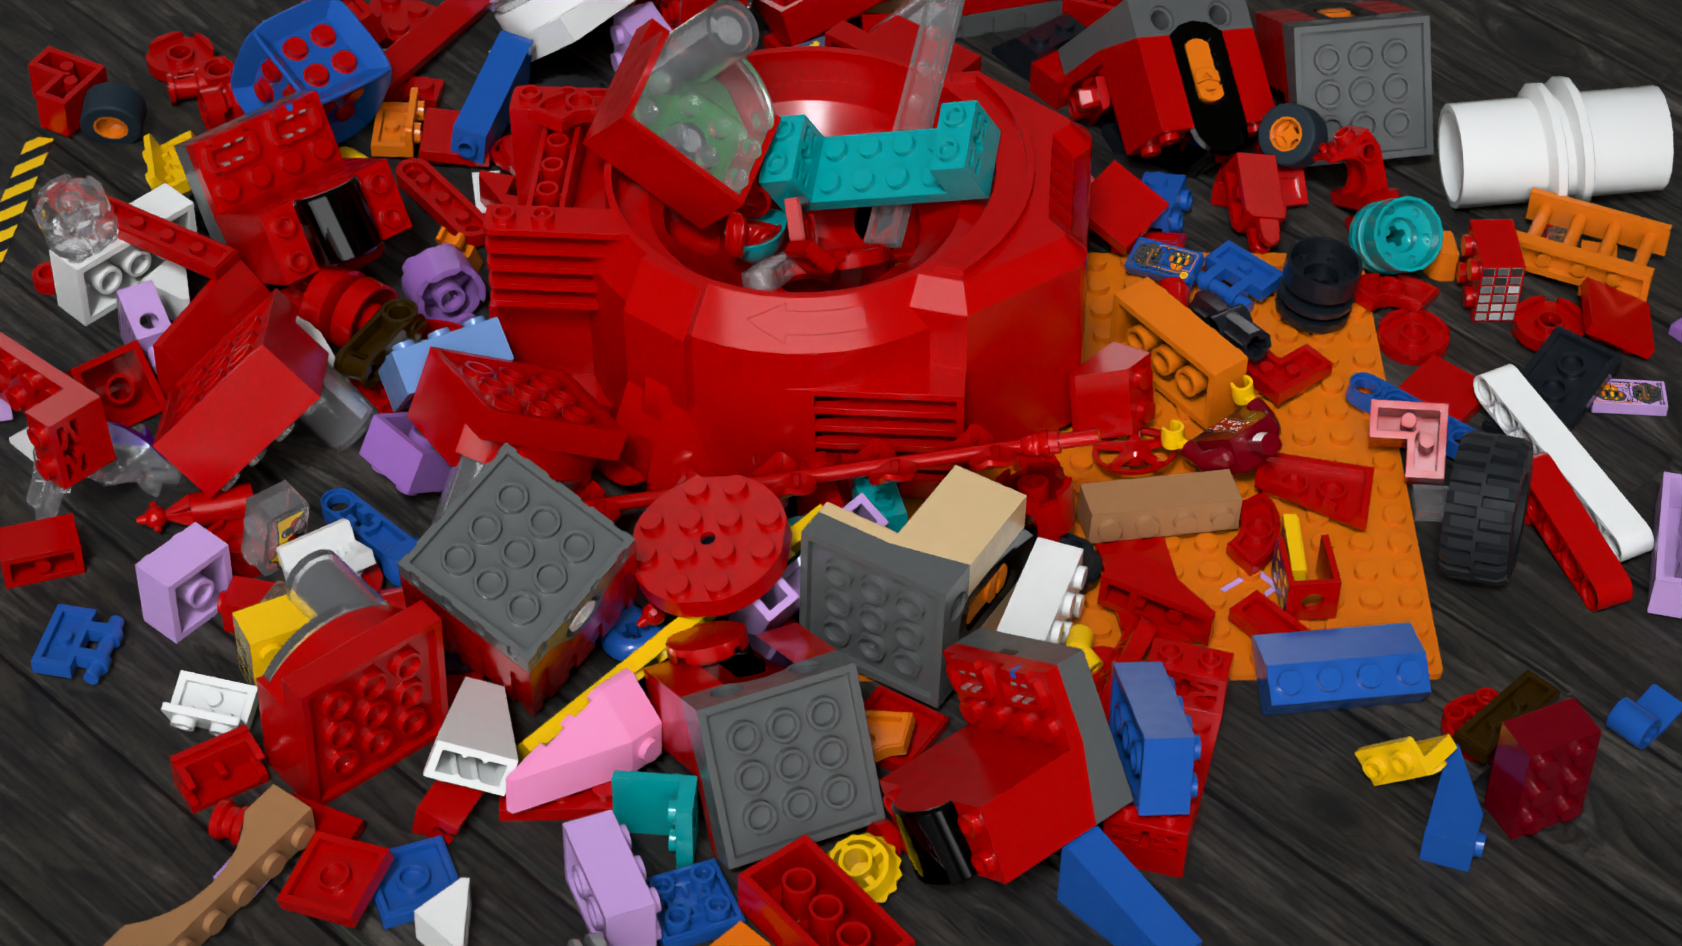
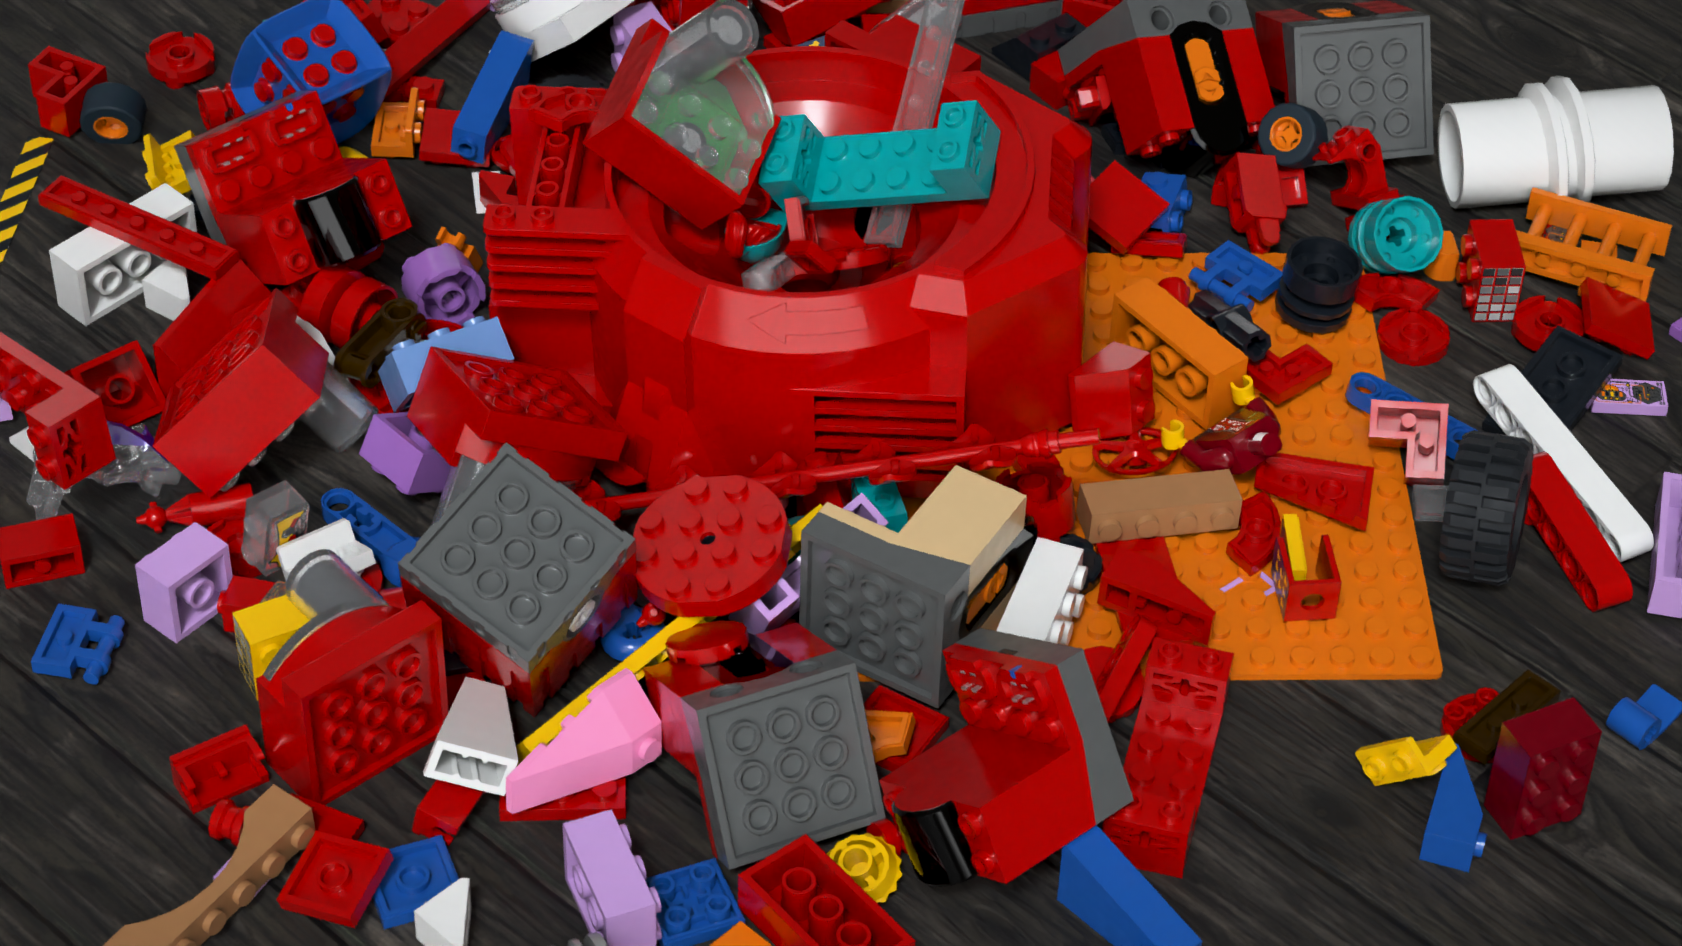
clear brick [32,174,119,264] -> none
red tile [32,261,56,295] -> none
lavender torso [116,280,171,374] -> none
white bracket [161,670,259,736] -> none
red connector [166,55,234,104] -> none
red plate [396,158,486,248] -> none
teal bracket [612,770,698,869] -> none
yellow arm [1065,624,1103,675] -> none
blue brick [1108,662,1201,816] -> none
tile [1124,237,1206,289] -> none
red tile [1228,590,1310,637] -> none
blue slope [1251,622,1432,716] -> none
red tile [1398,354,1483,424] -> none

